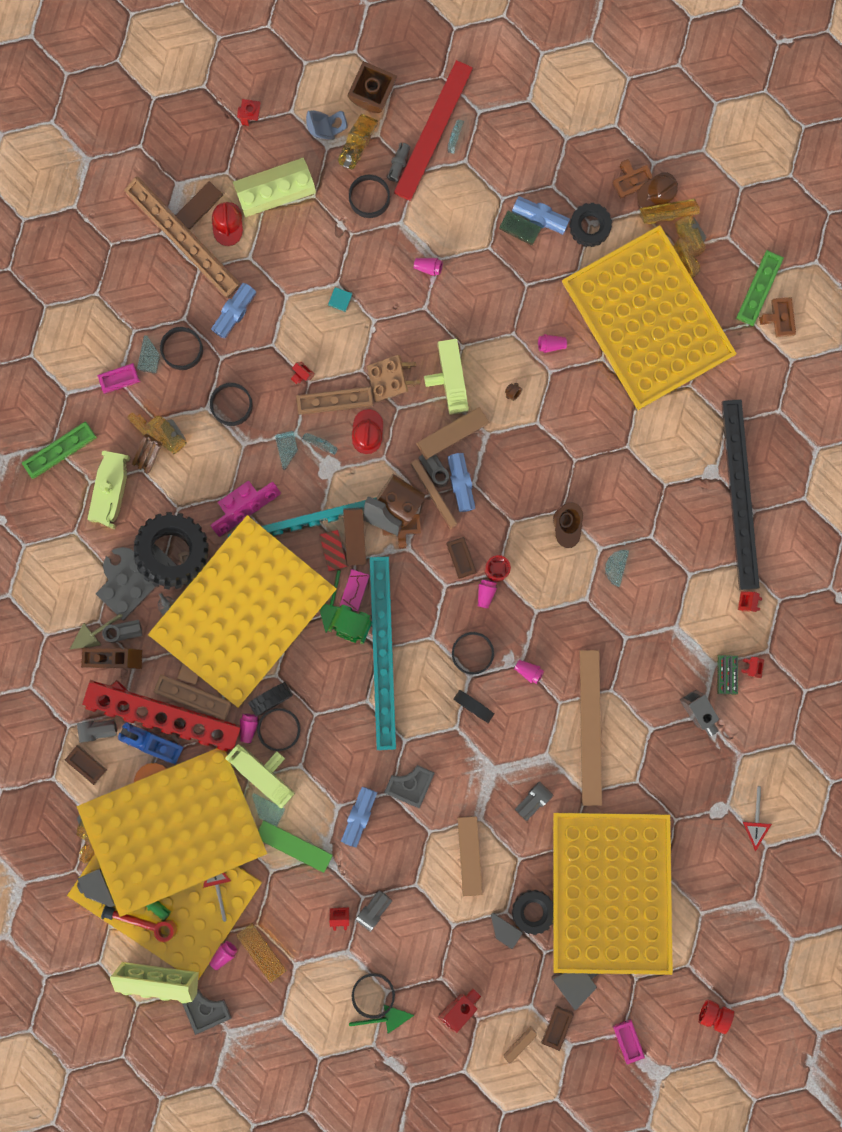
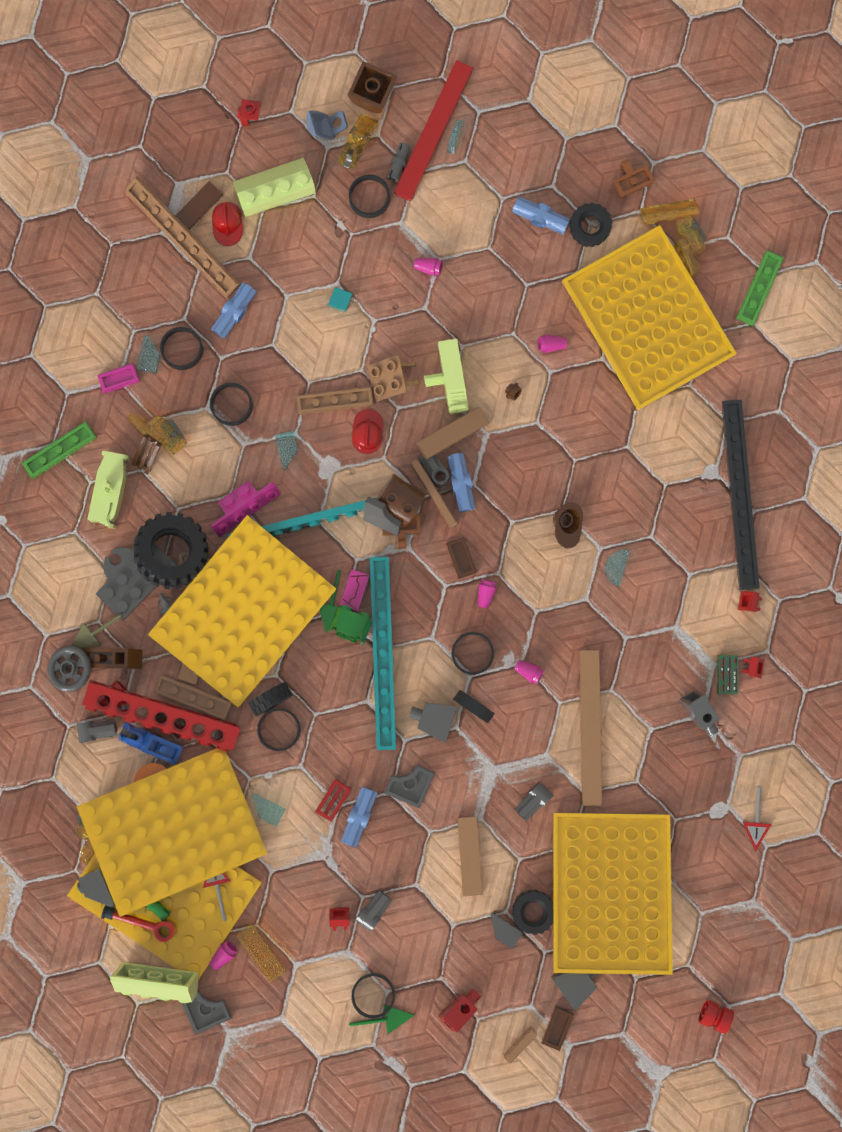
reddish brown tile [65,745,107,785] -> none
dark grey piece [102,620,143,643] -> none
yellowish green piece [225,744,295,809] -> none
dark pink cone [240,713,259,743] -> none
bright green tile [258,820,333,873] -> none
red tile [291,362,315,384] -> none
clear light blue tile [302,433,338,455] -> none
tile [319,530,347,572] -> none
reddish brown tile [343,507,366,566] -> none
red wheel [485,555,511,582] -> none
clear green plate [499,211,541,246] -> none
dark pink tile [613,1019,645,1065] -> none
reddish brown piece [637,172,678,211] -> none
dark orange plate [759,297,796,337] -> none
none -> dark grey plate [47,646,91,692]
none -> red tile [315,778,352,822]
none -> dark grey torso [409,703,457,743]

